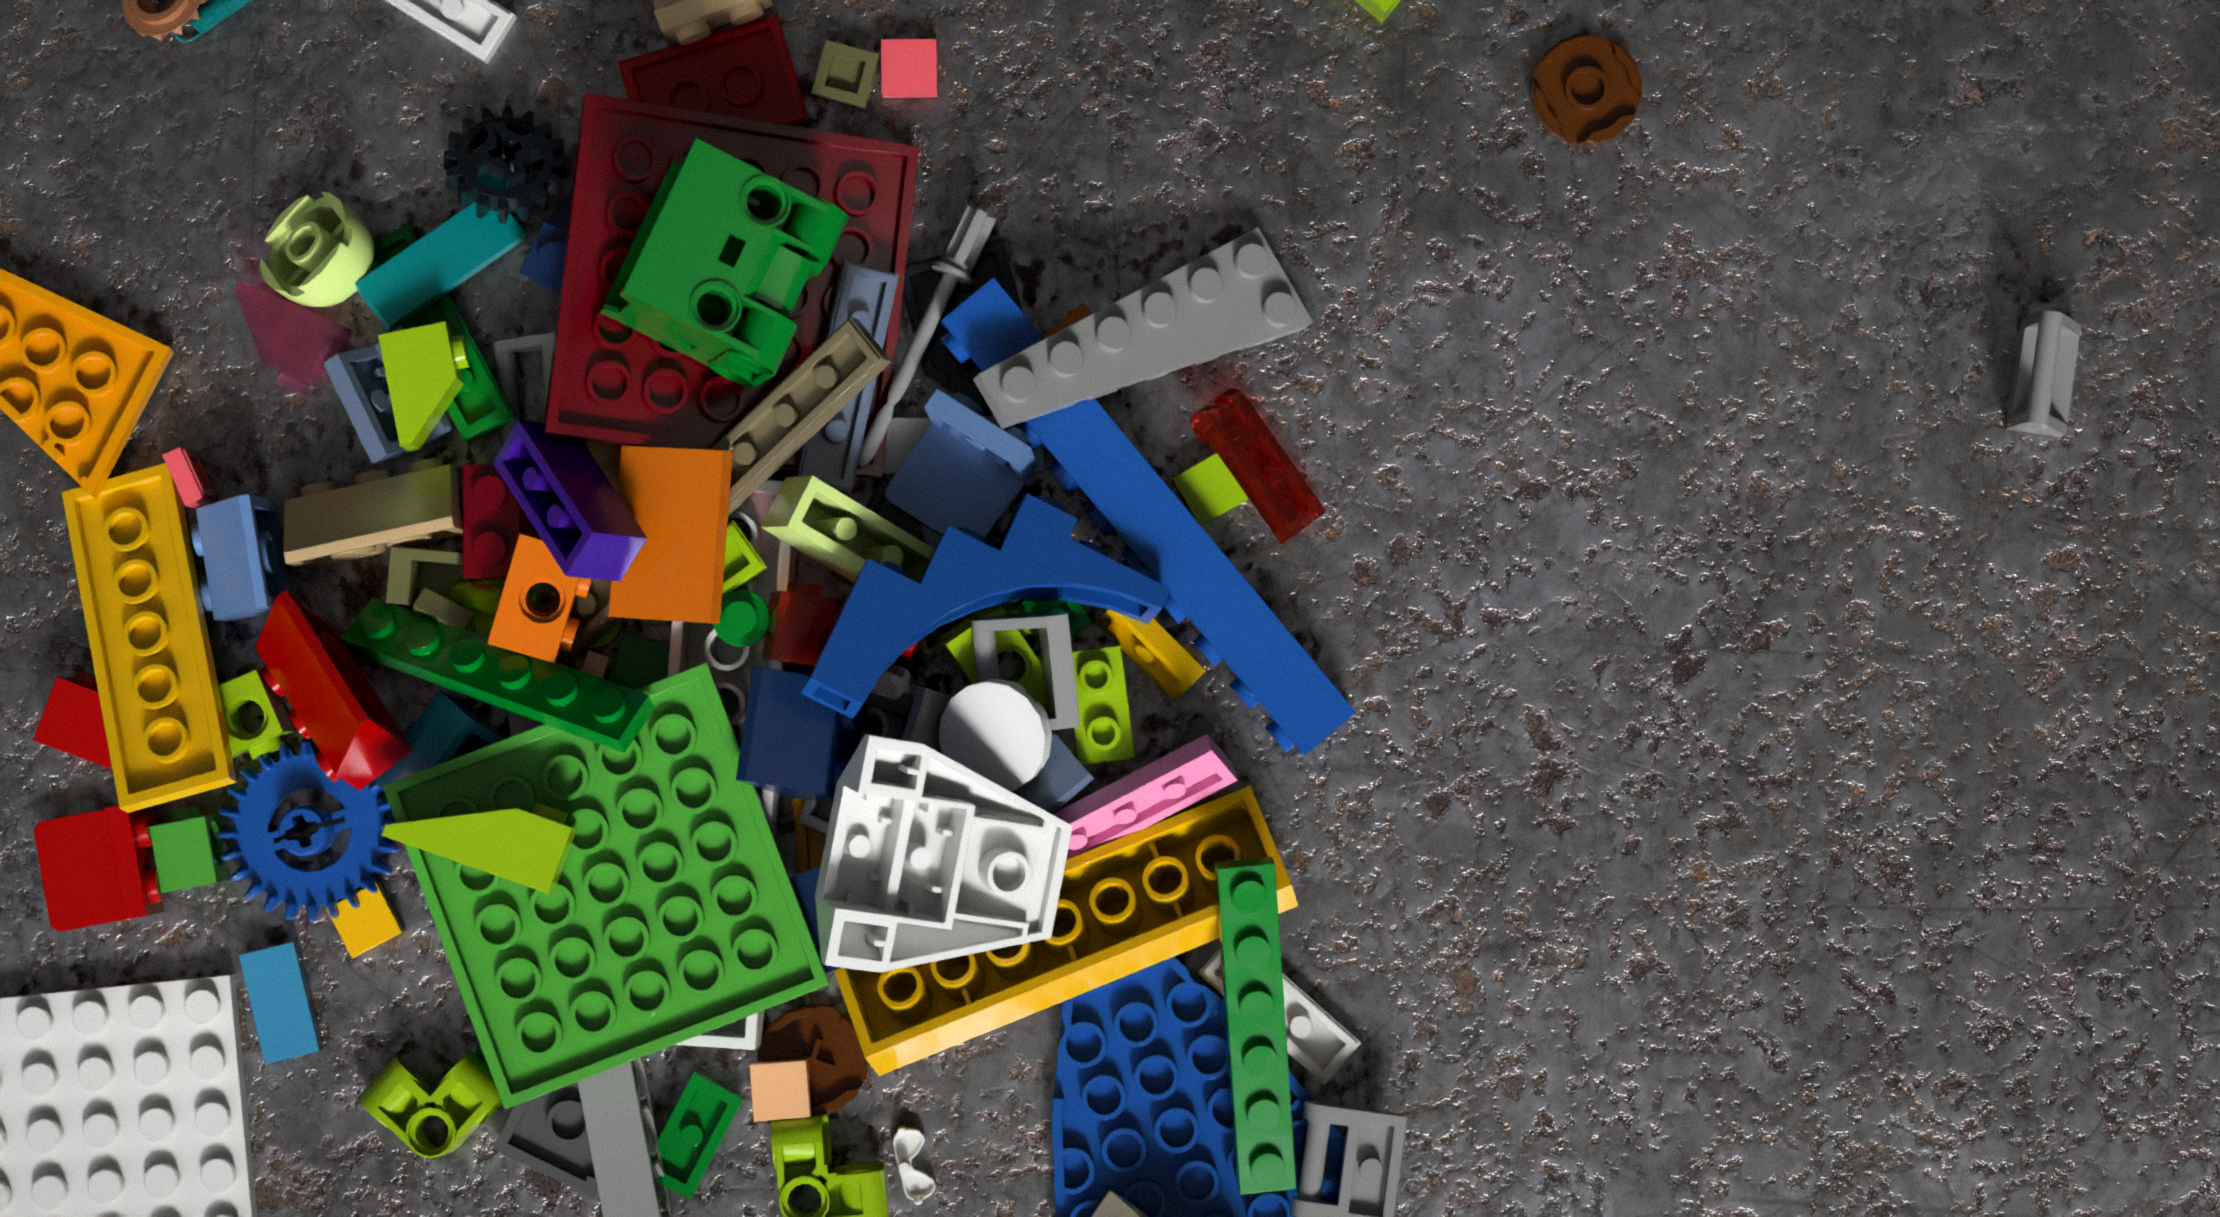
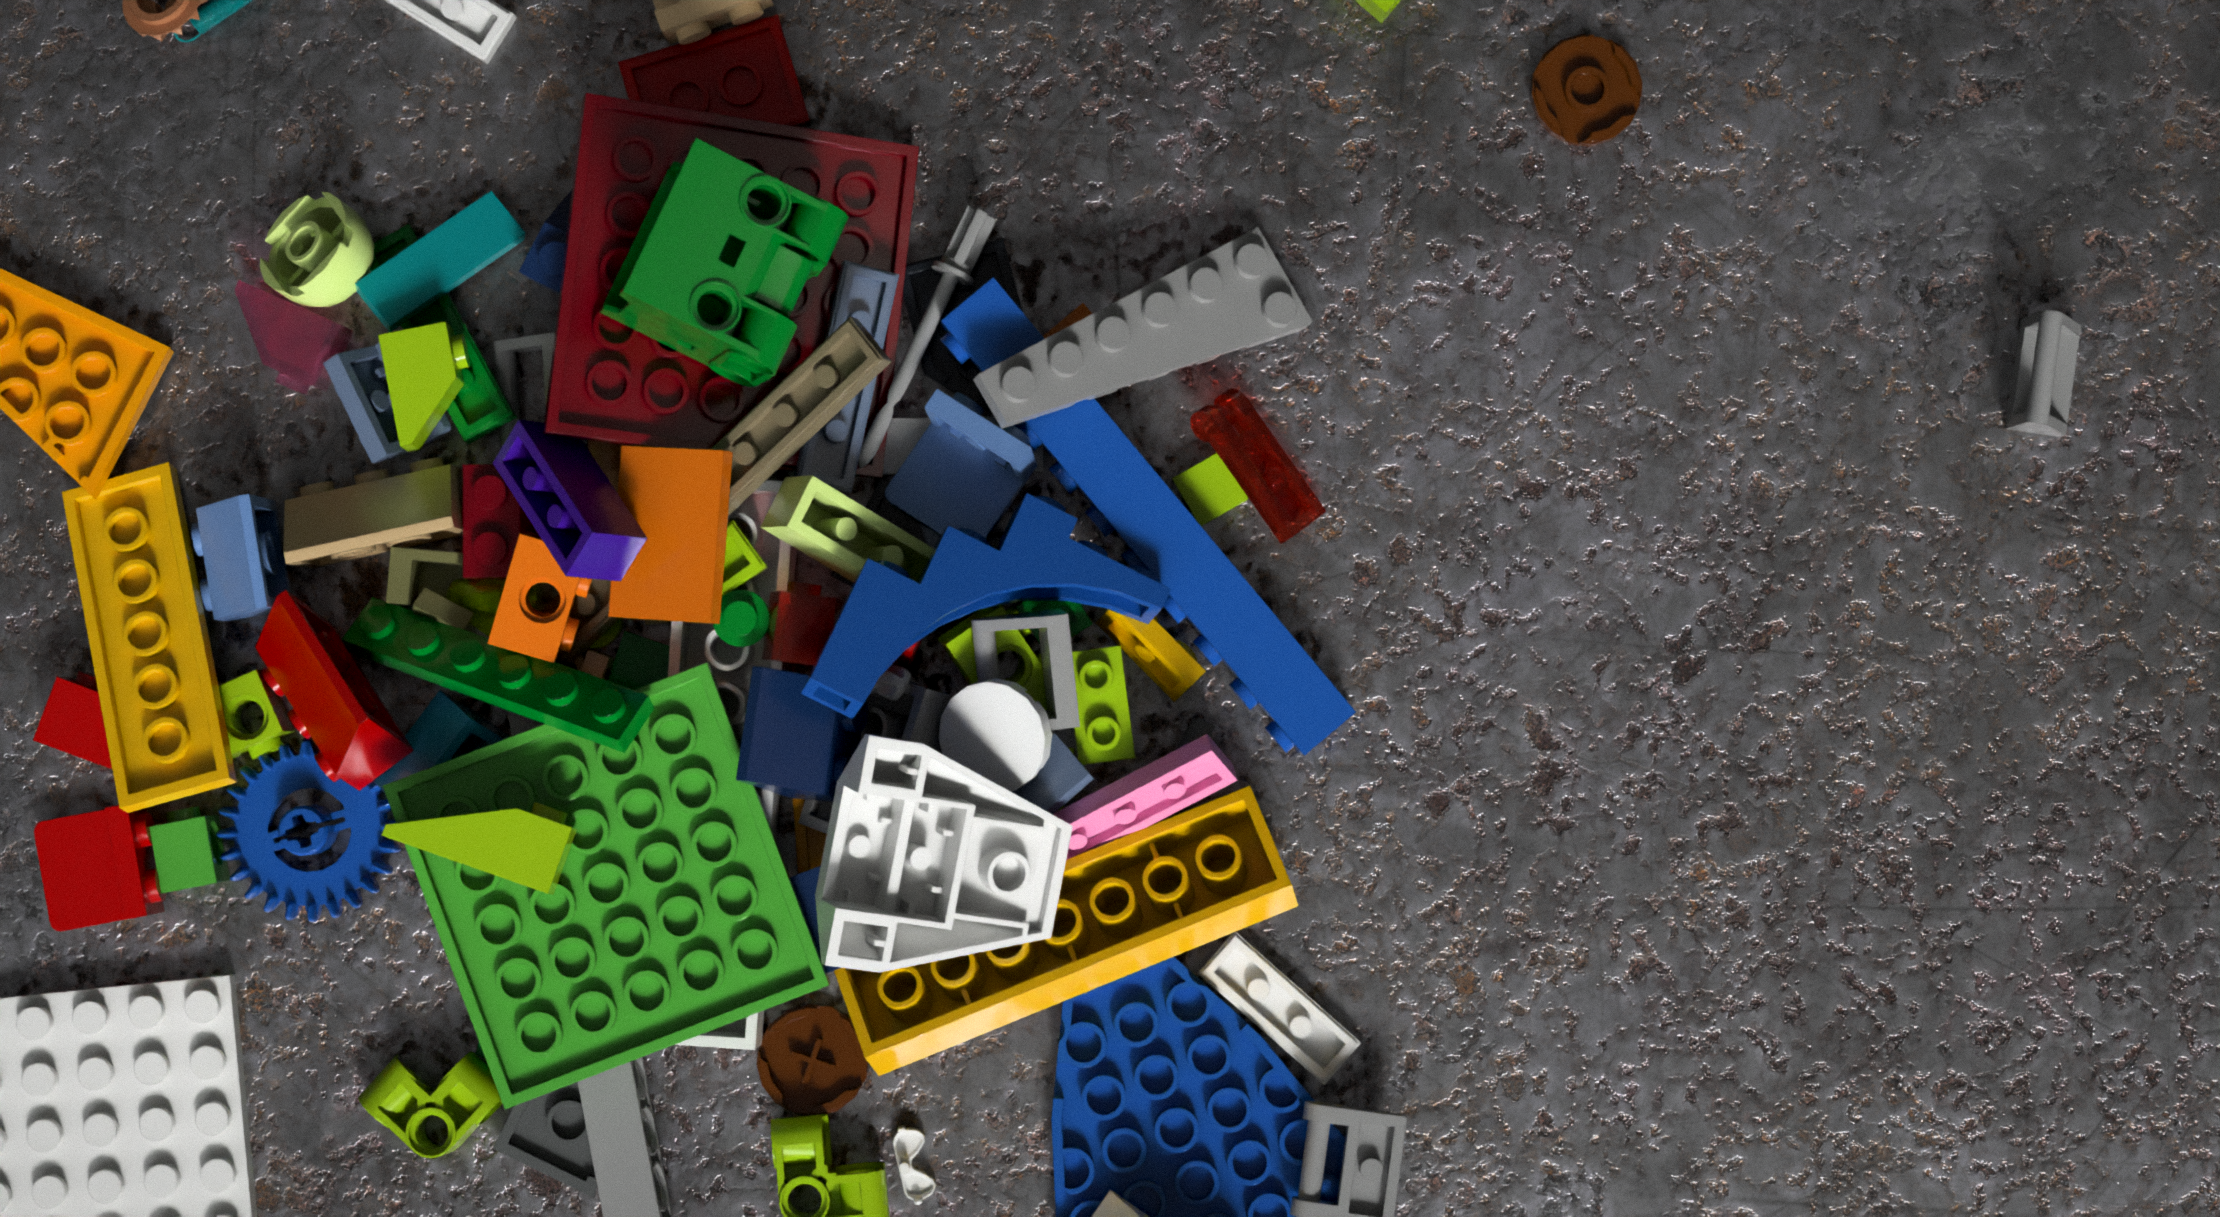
coral tile [162,447,218,509] -> none
dark azure tile [239,941,324,1064] -> none
yellow tile [327,882,405,958] -> none
black gear [443,106,567,224] -> none
green plate [658,1071,745,1199] -> none
light nougat tile [749,1058,812,1122] -> none
olive tile [811,40,881,111] -> none
coral tile [881,39,938,98] -> none
green plate [1215,857,1296,1195] -> none

